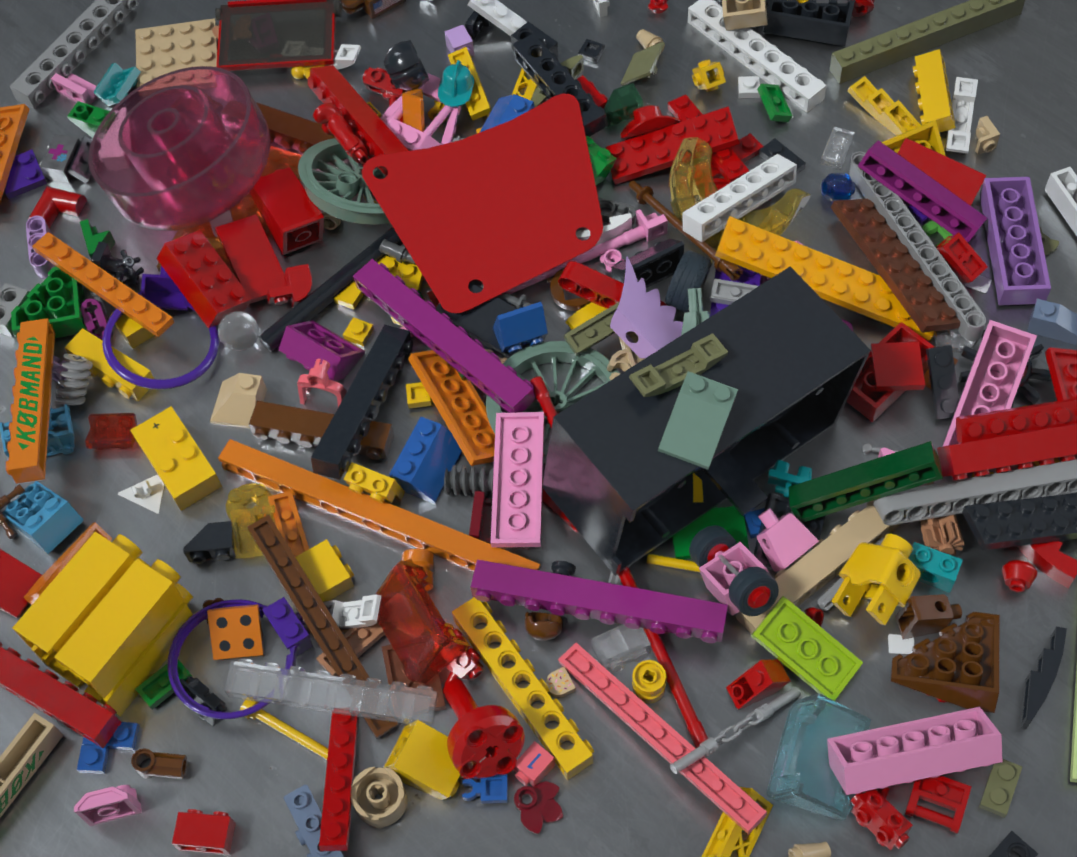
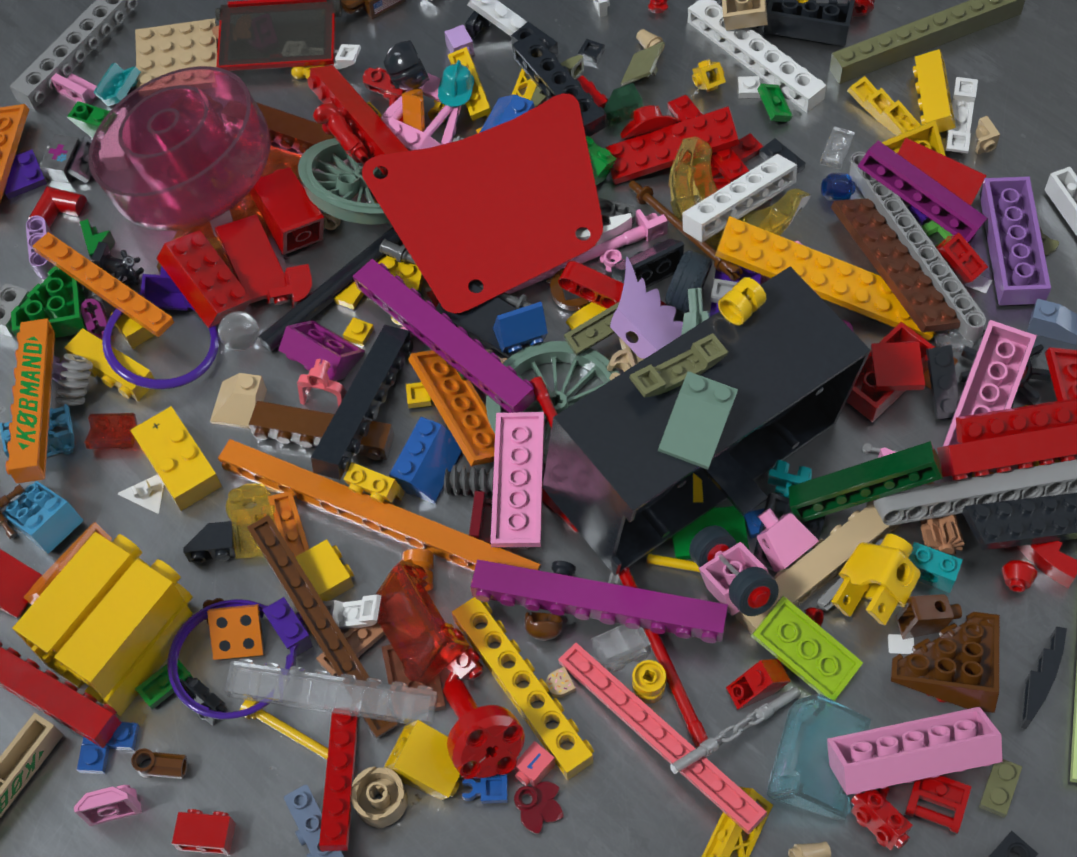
none -> yellow wheel [718,277,767,325]

